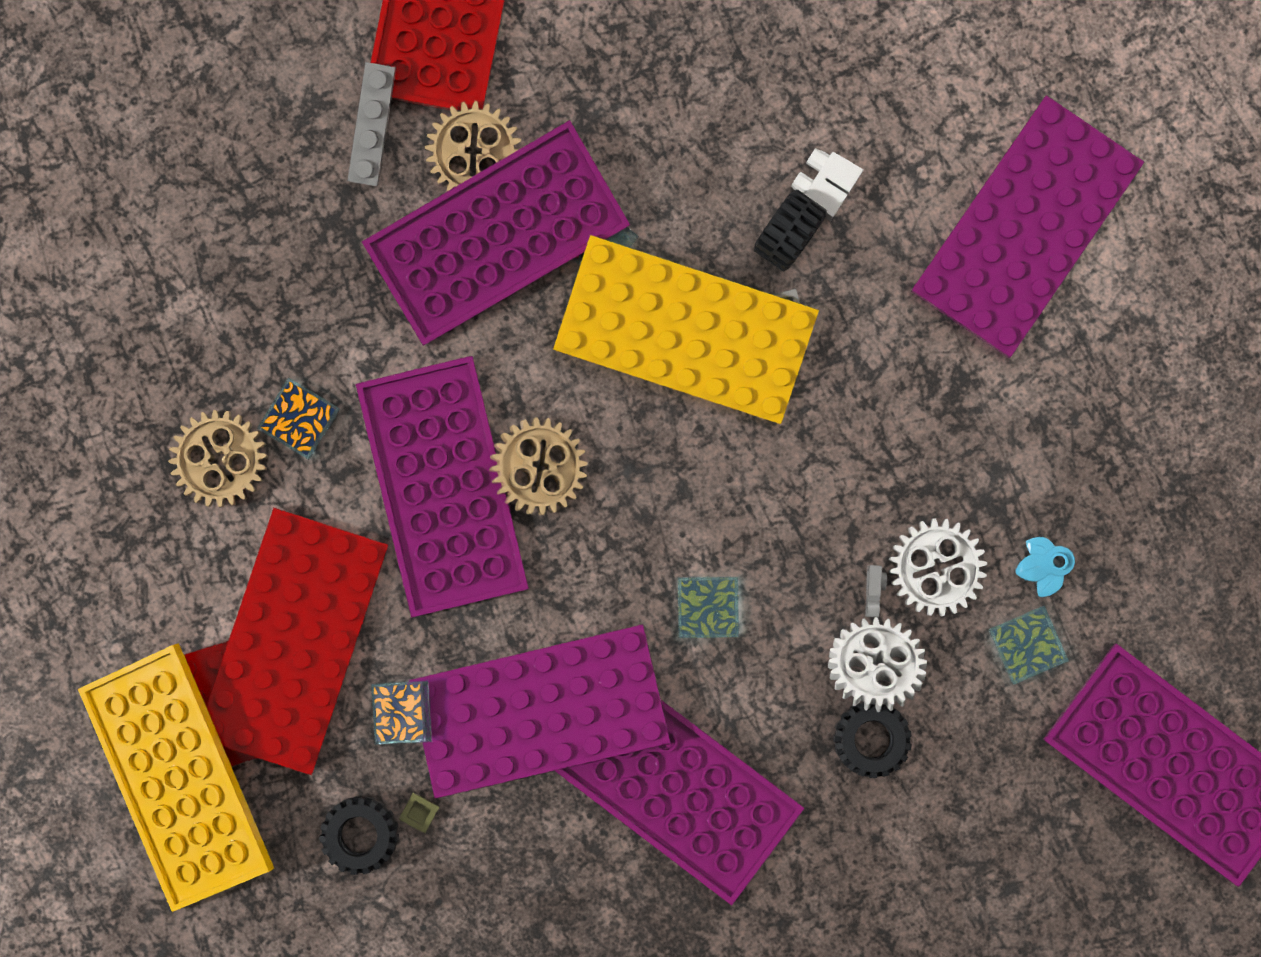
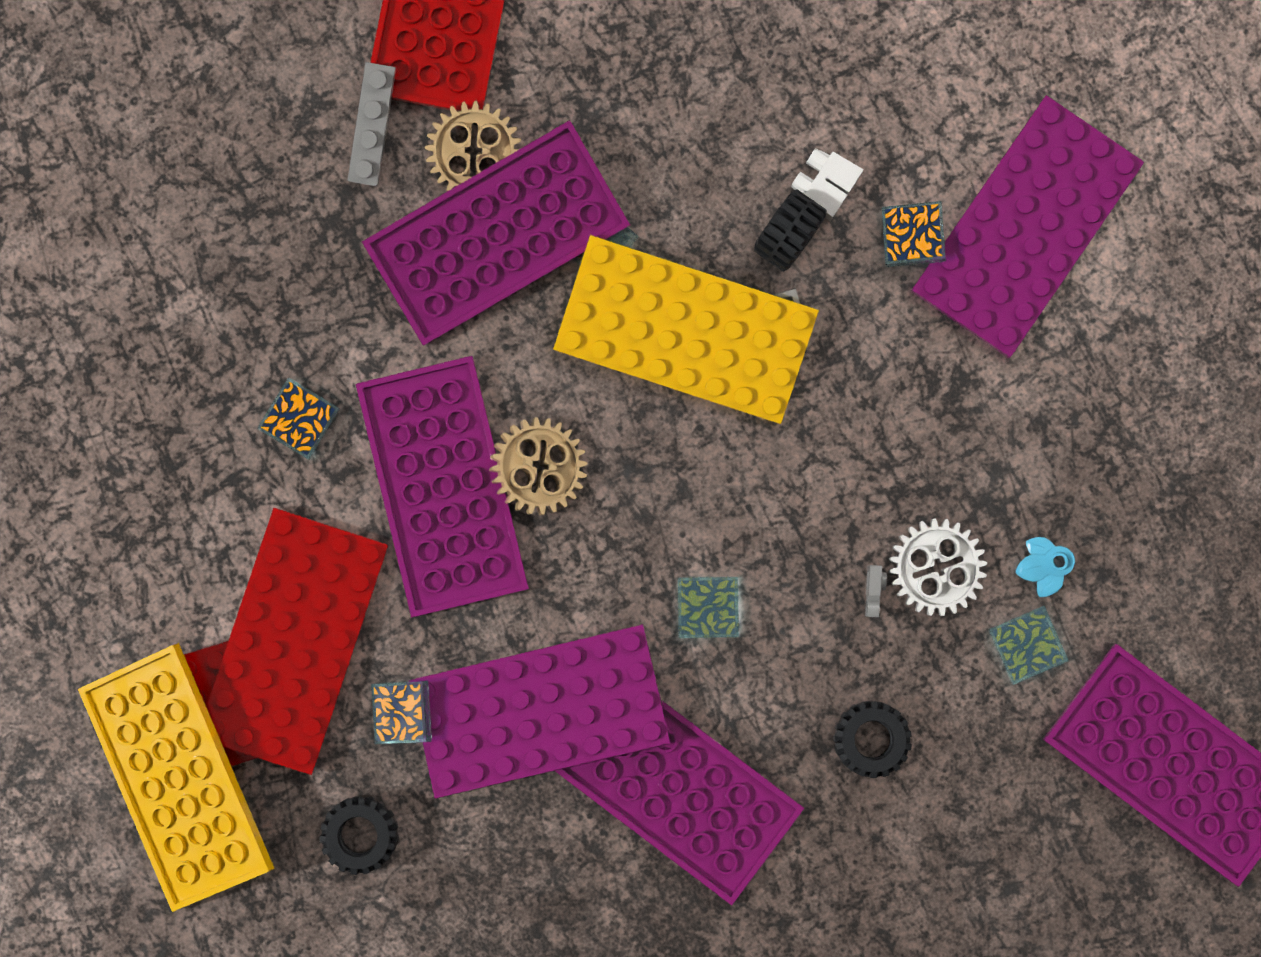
tan gear [168,410,268,508] -> none
olive tile [399,792,440,833] -> none
white gear [828,617,927,712] -> none
none -> tile [882,201,946,267]

